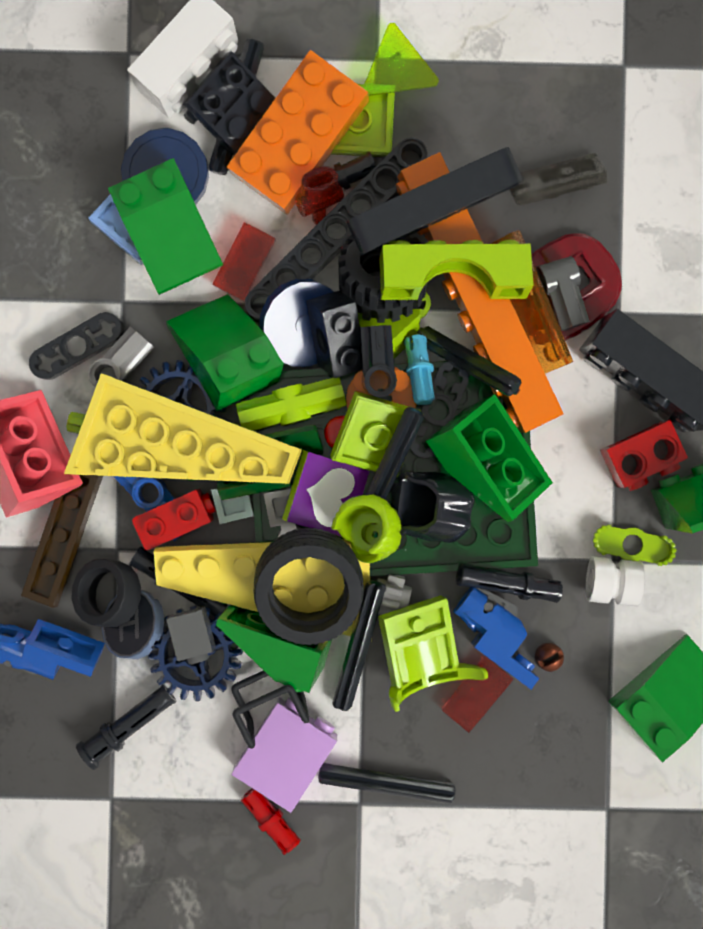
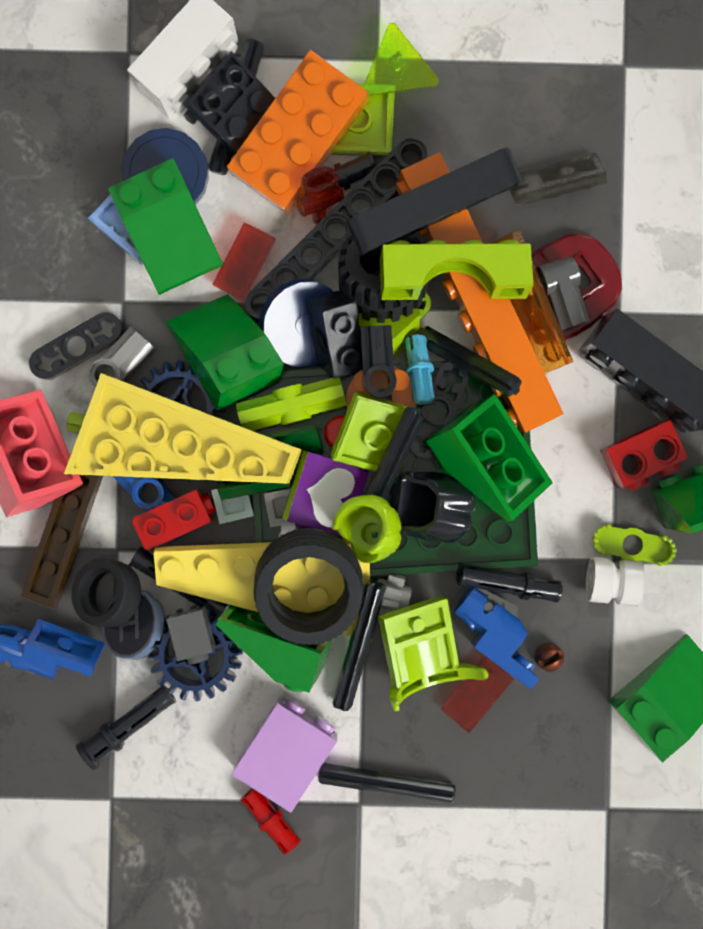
black piece [231,670,310,749] -> none

